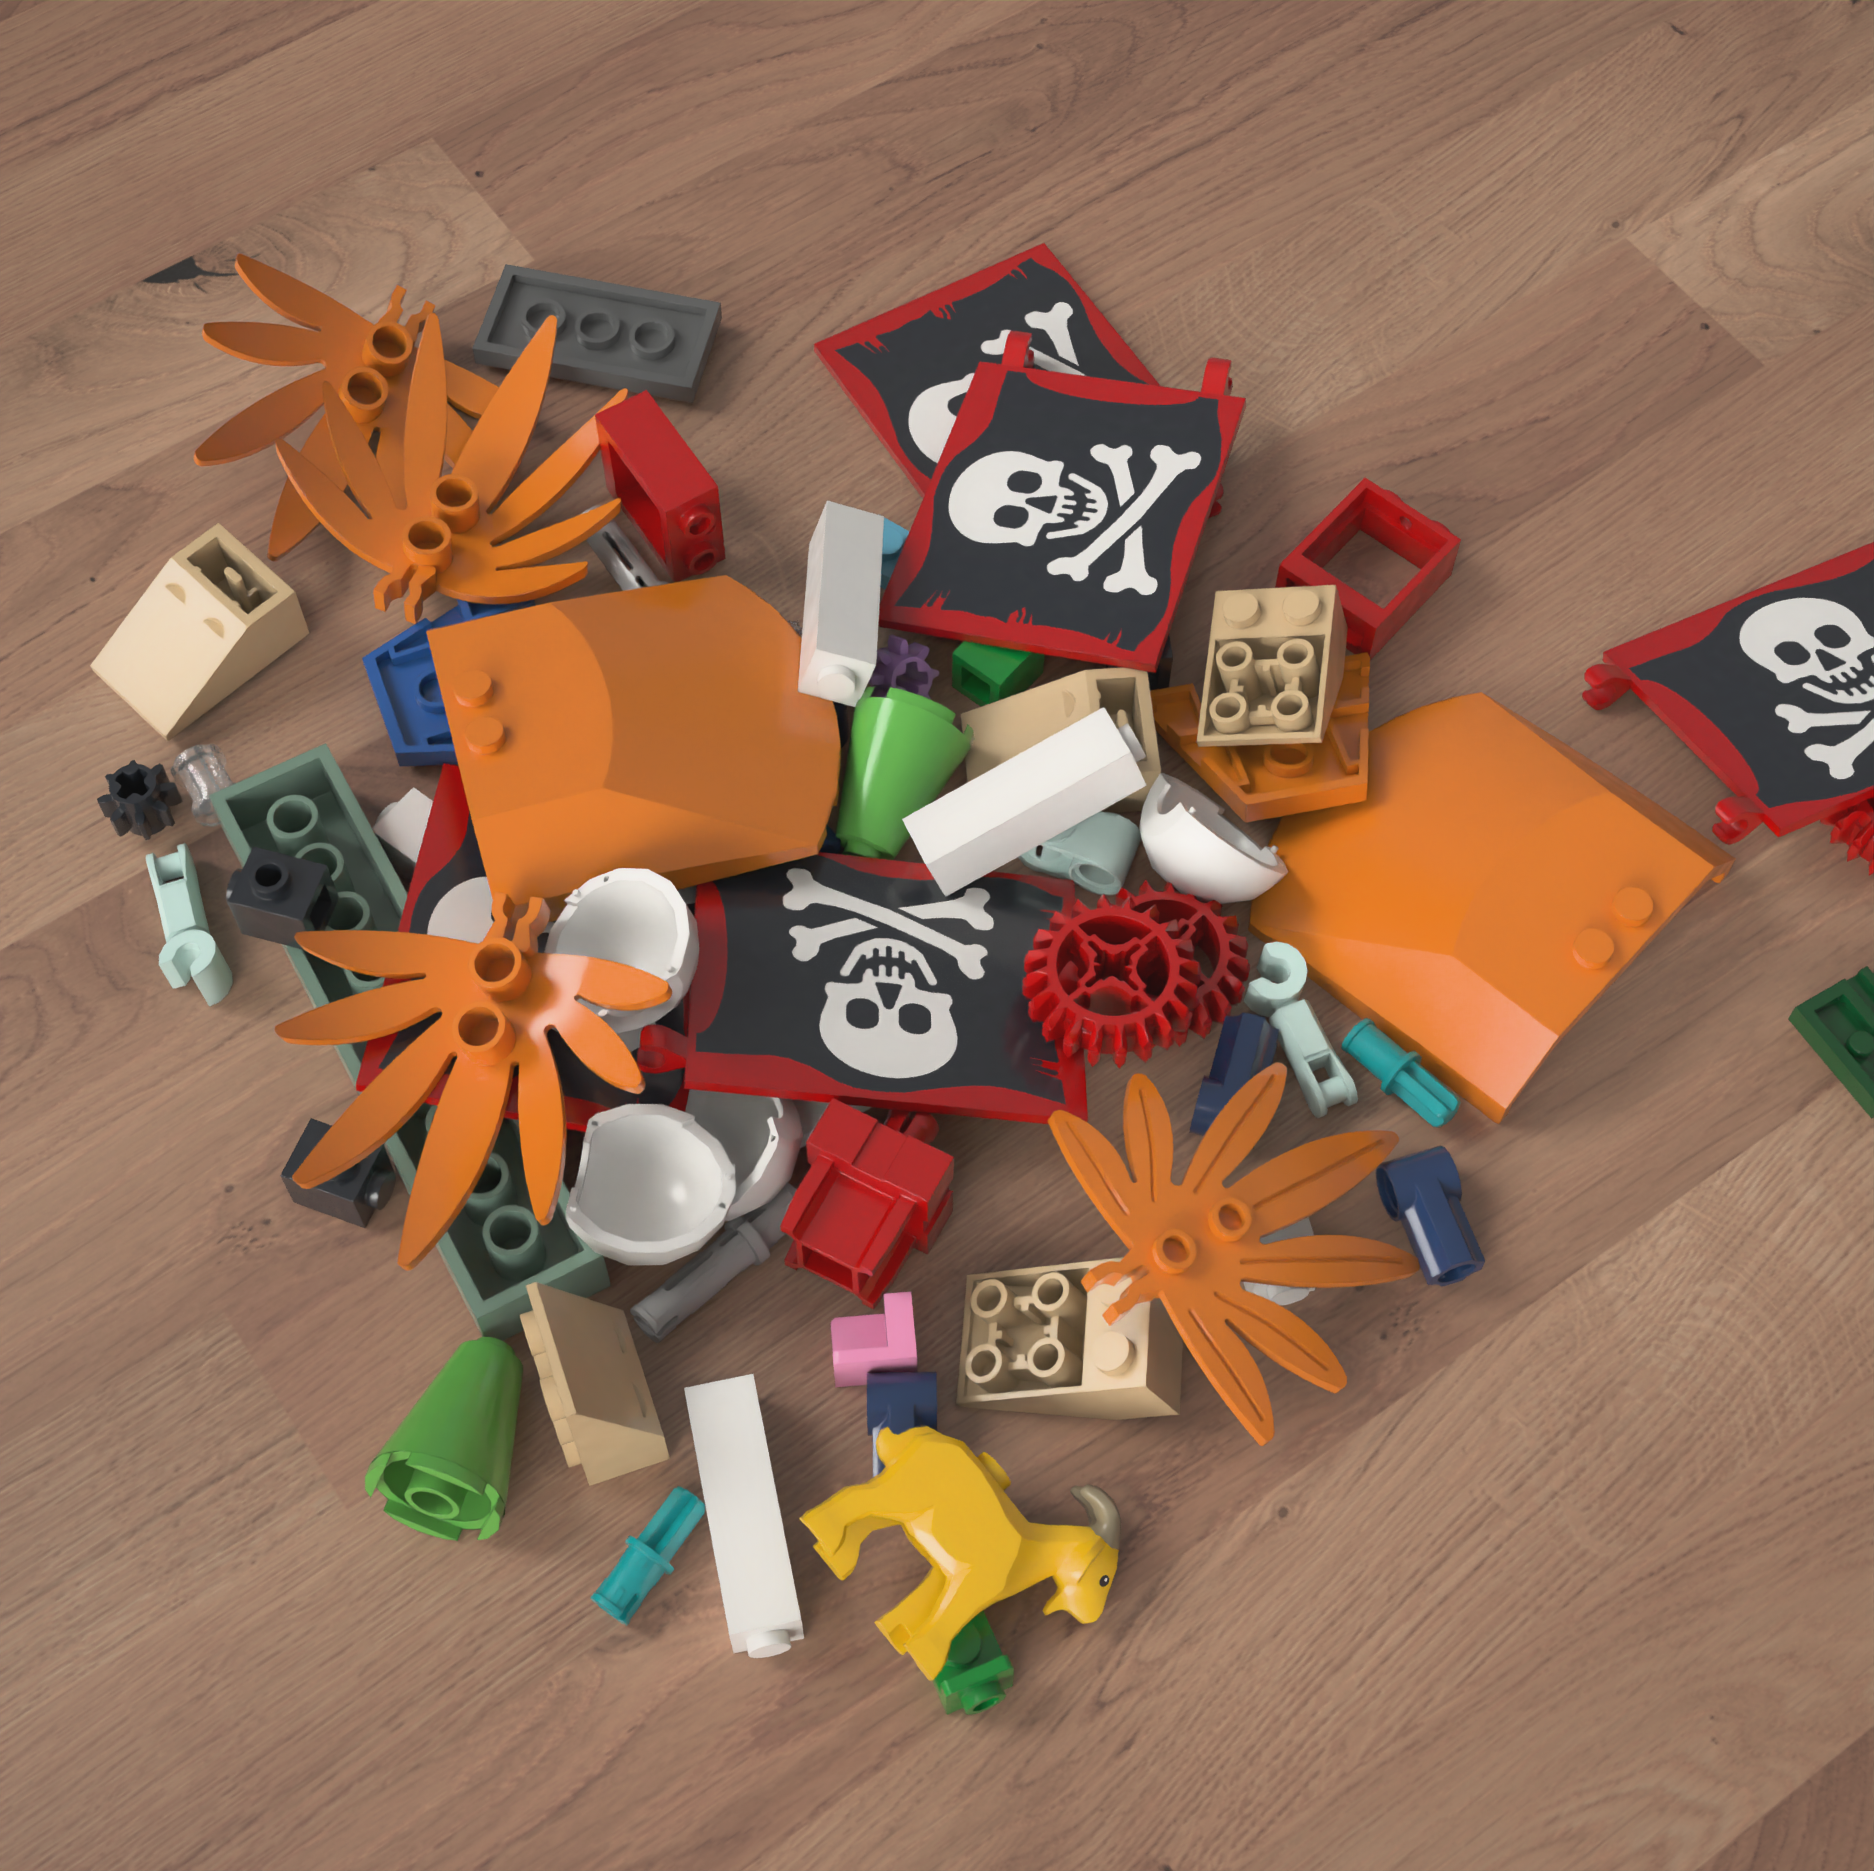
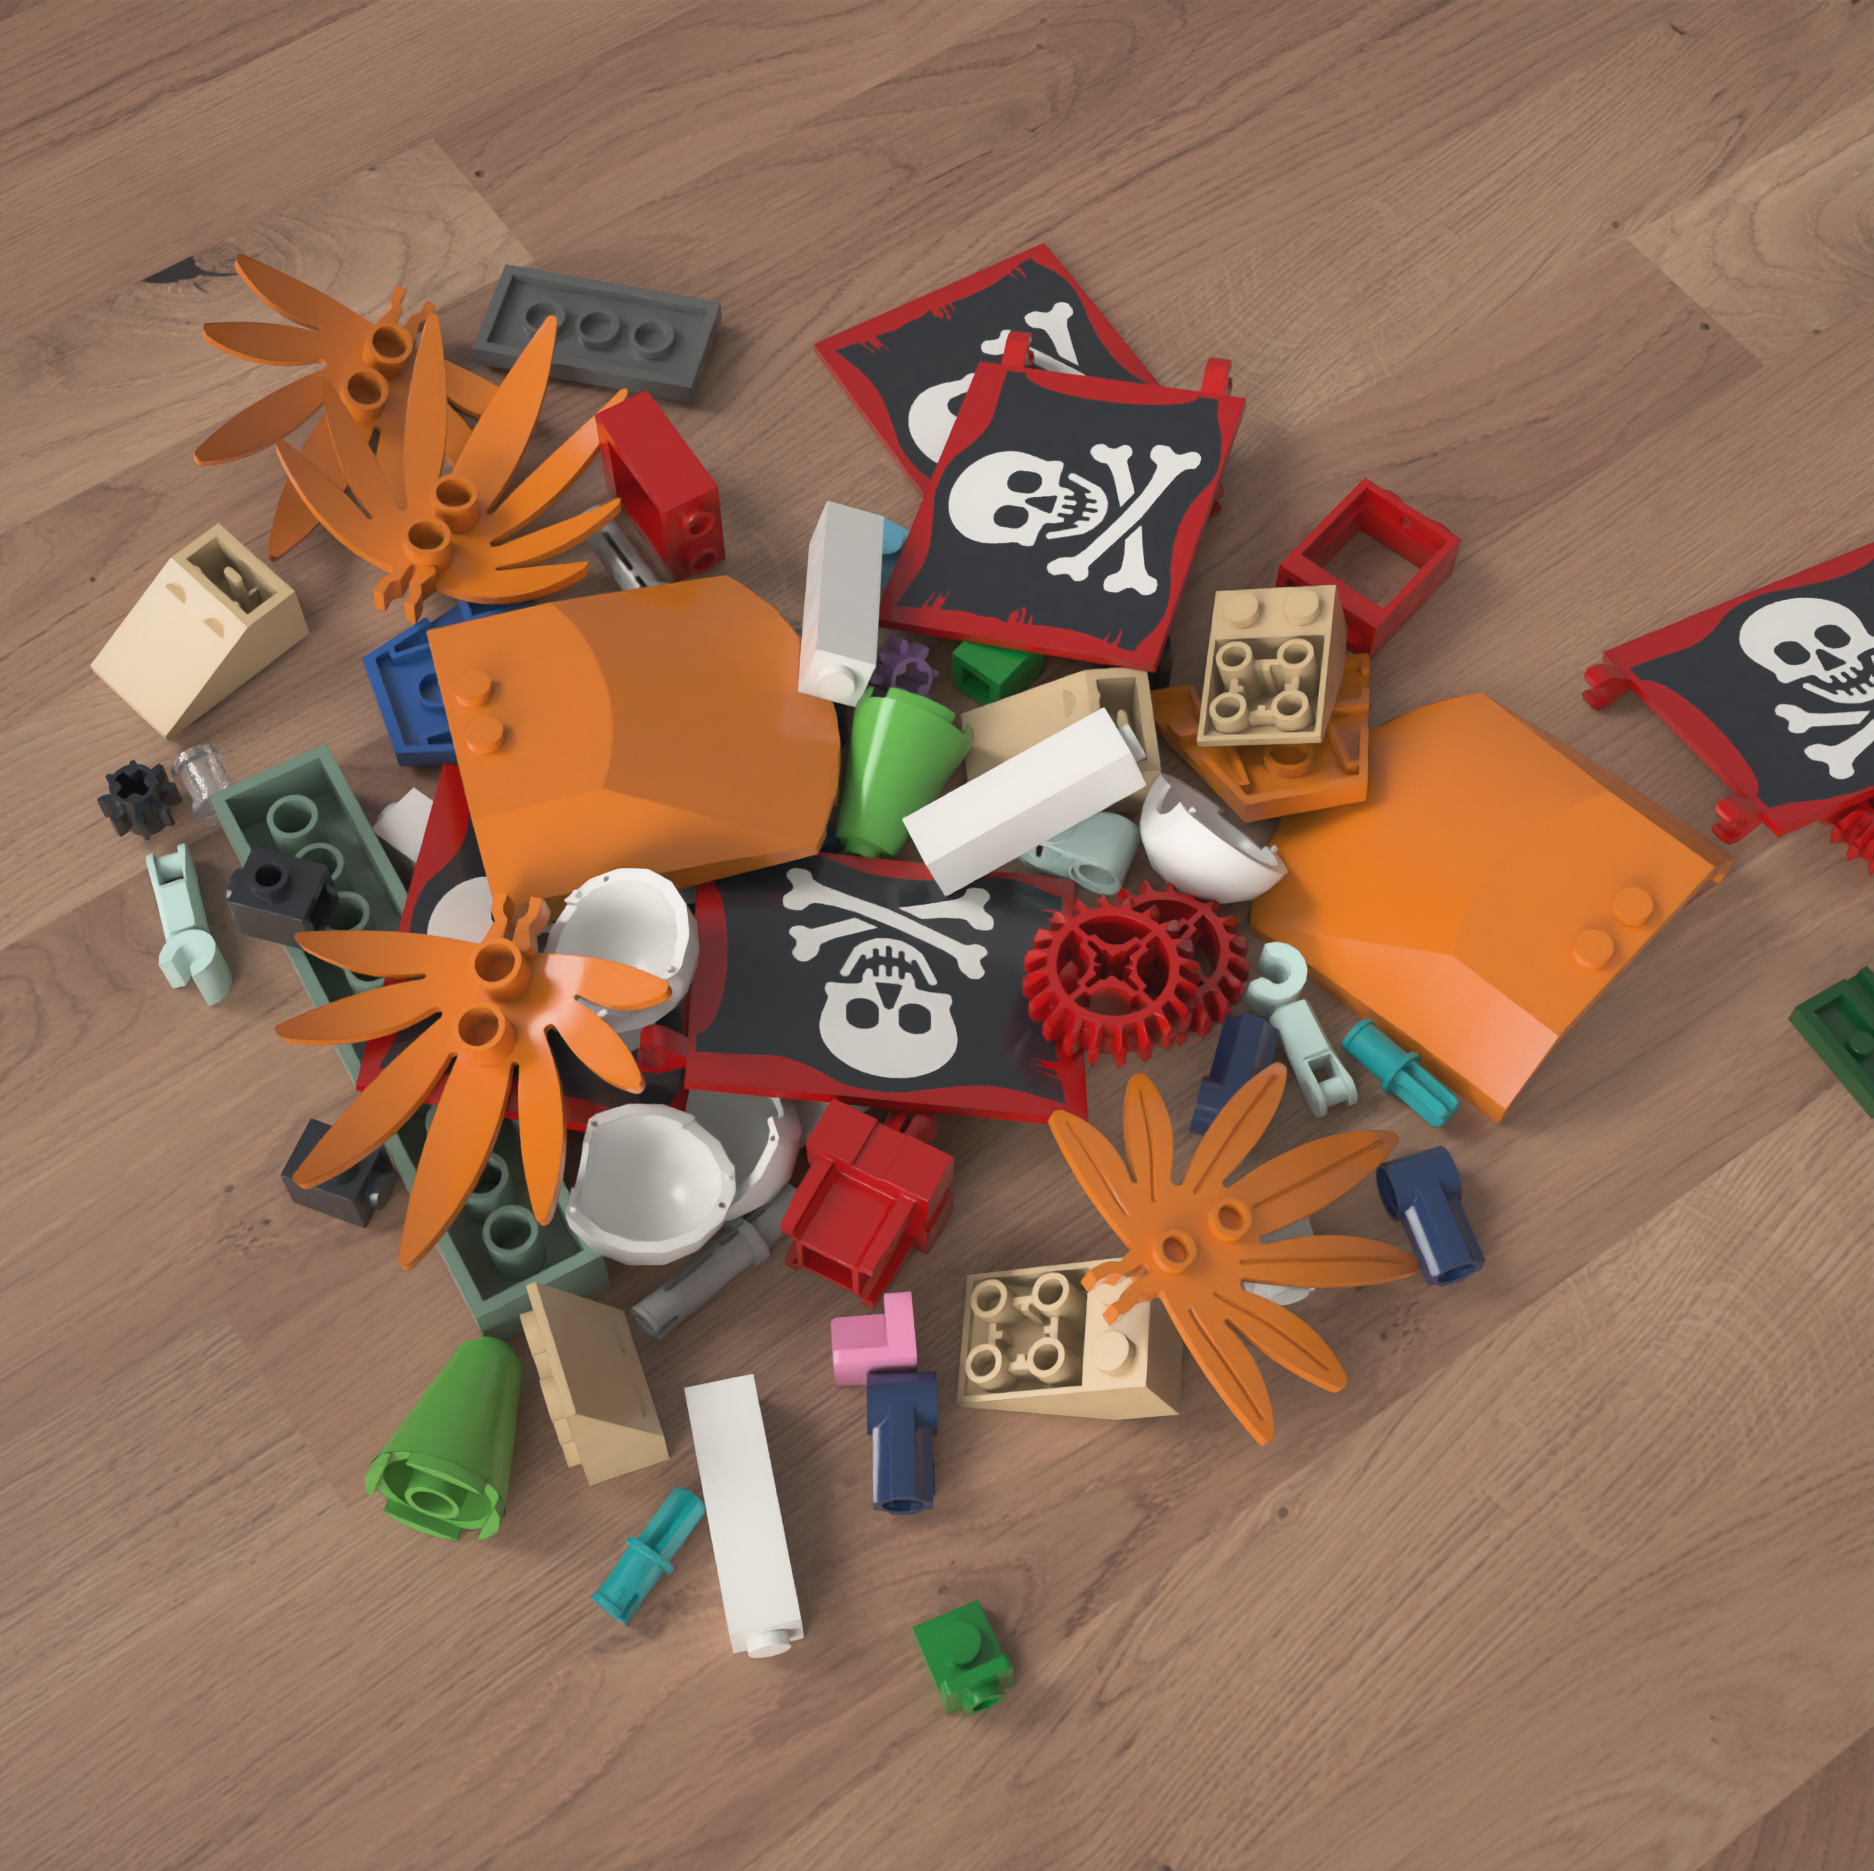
yellow animal [799,1426,1121,1681] -> none

